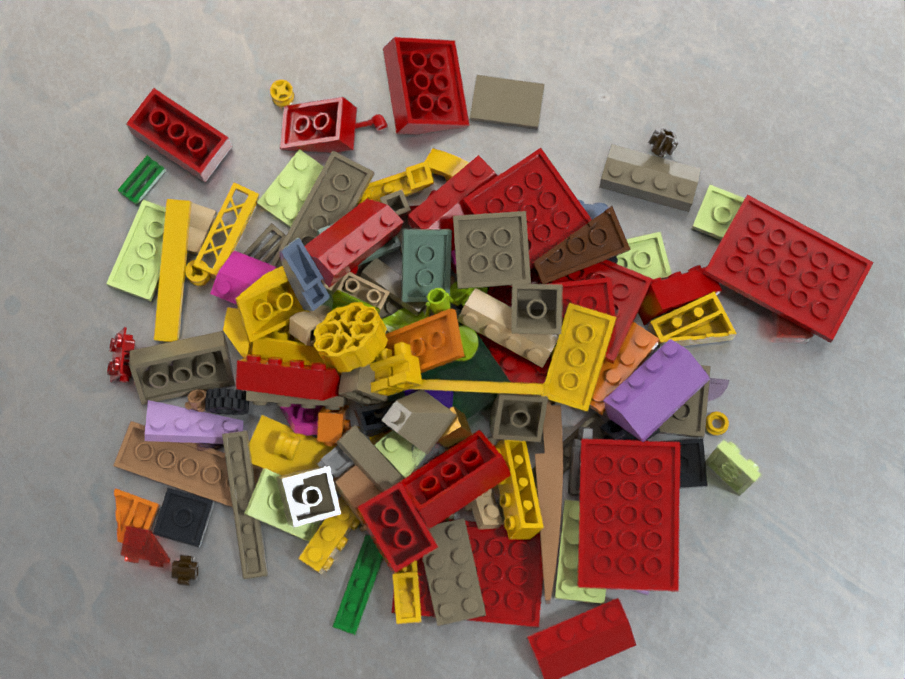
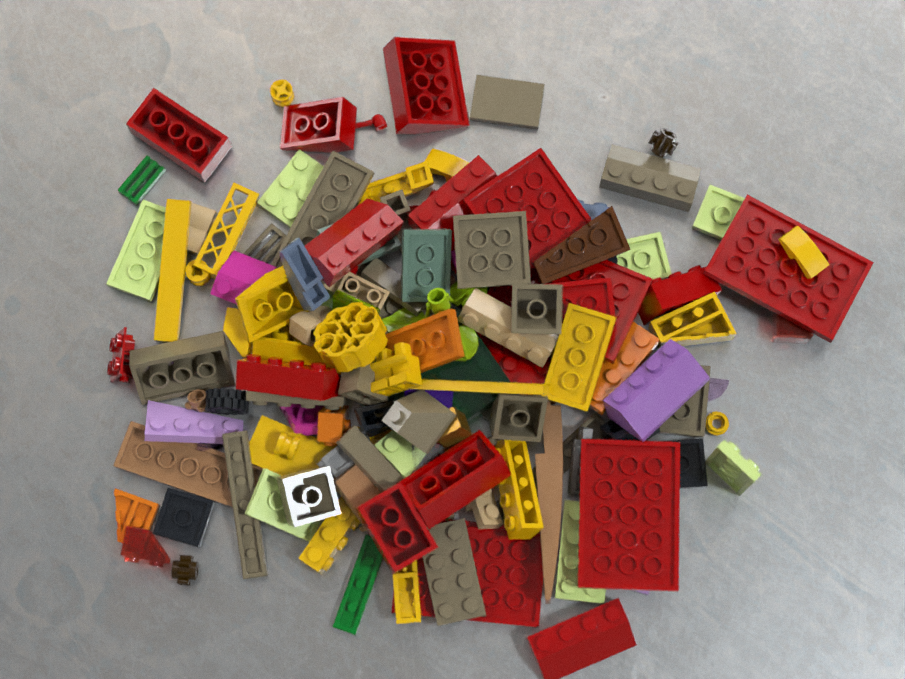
none -> yellow slope [778,226,829,279]

